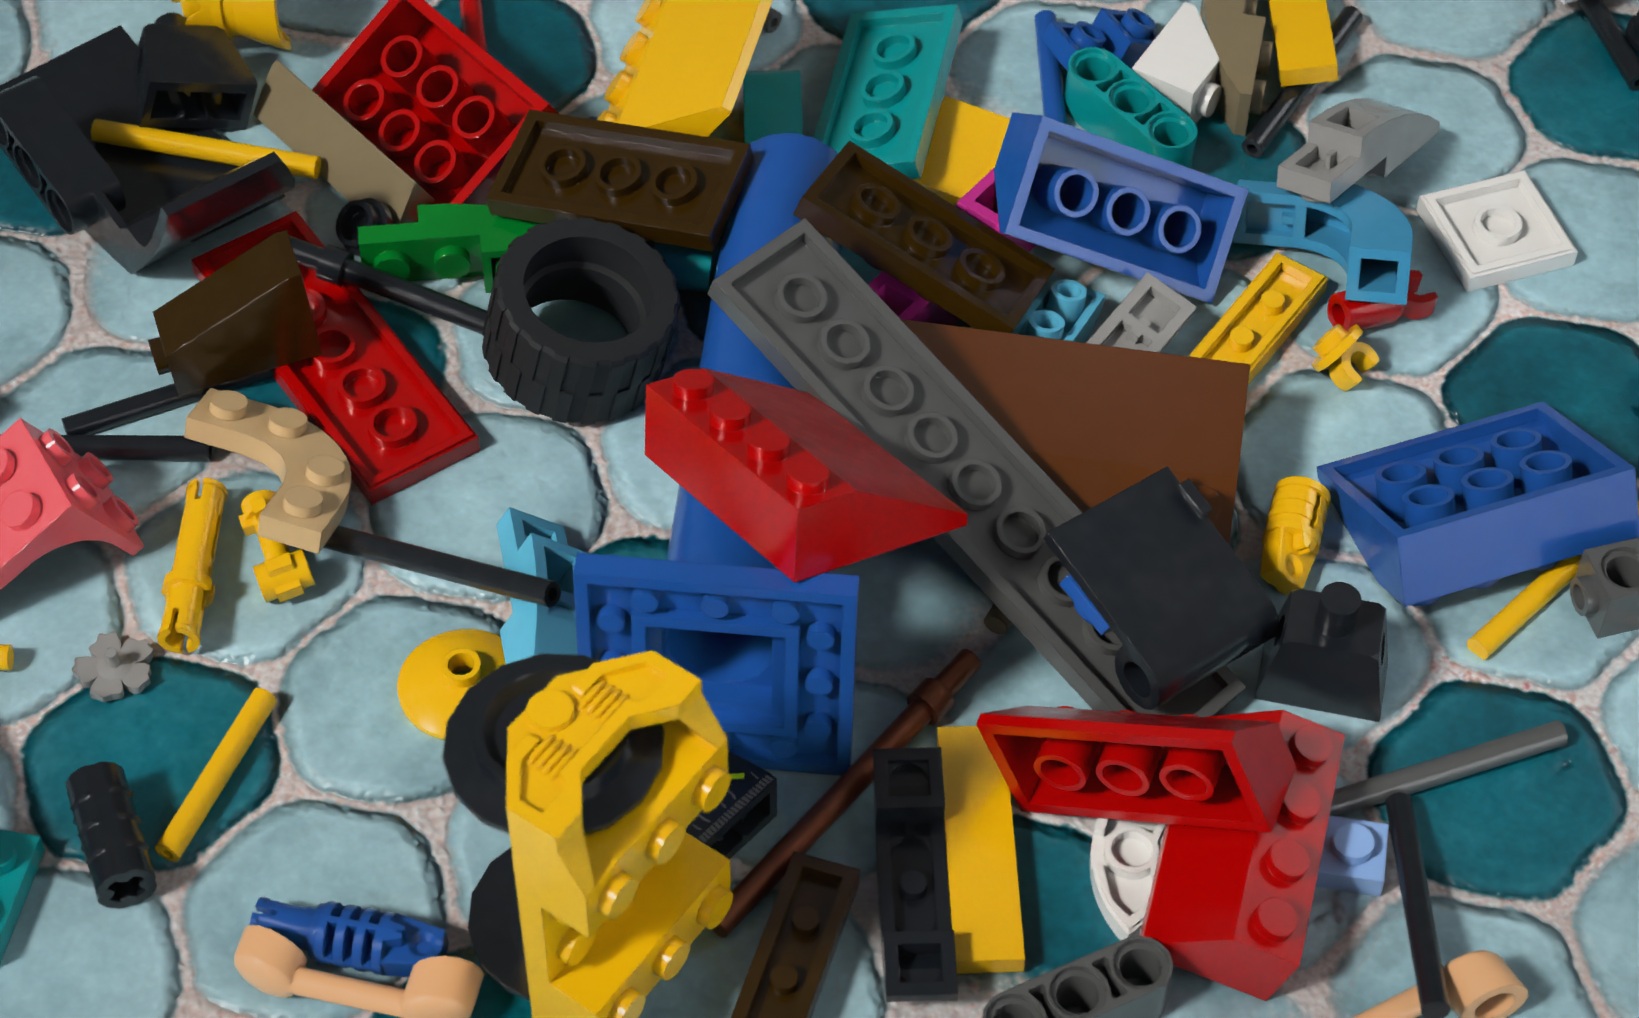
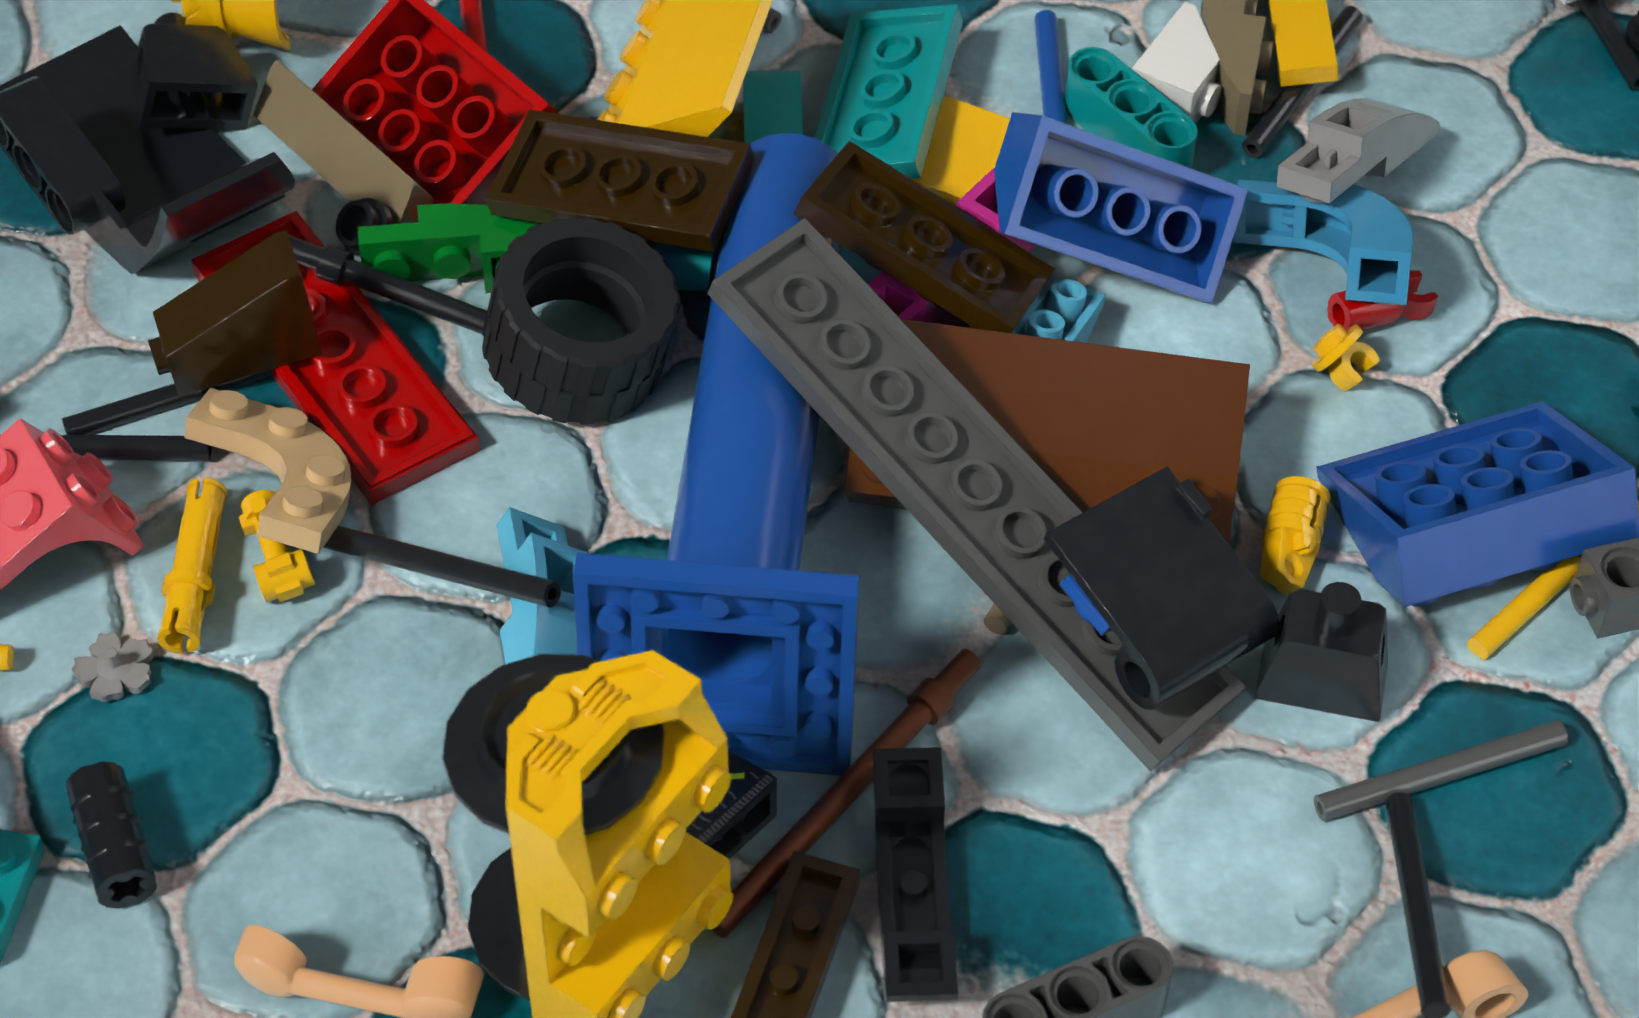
yellow piece [91,119,321,179] -> none
yellow piece [155,688,277,862] -> none
blue hinge [249,897,449,977] -> none
yellow dish [397,629,505,740] -> none
red slope [645,368,968,583] -> none
yellow tile [936,726,1025,974] -> none
red slope [976,706,1296,833] -> none
blue slope [1040,8,1159,70] -> none
light grey hinge [1086,272,1197,353] -> none
white tile [1089,818,1166,940] -> none
red slope [1140,710,1345,1001] -> none
yellow tile [1189,252,1329,385] -> none
light blue plate [1315,815,1389,896] -> none
white tile [1416,170,1578,292] -> none

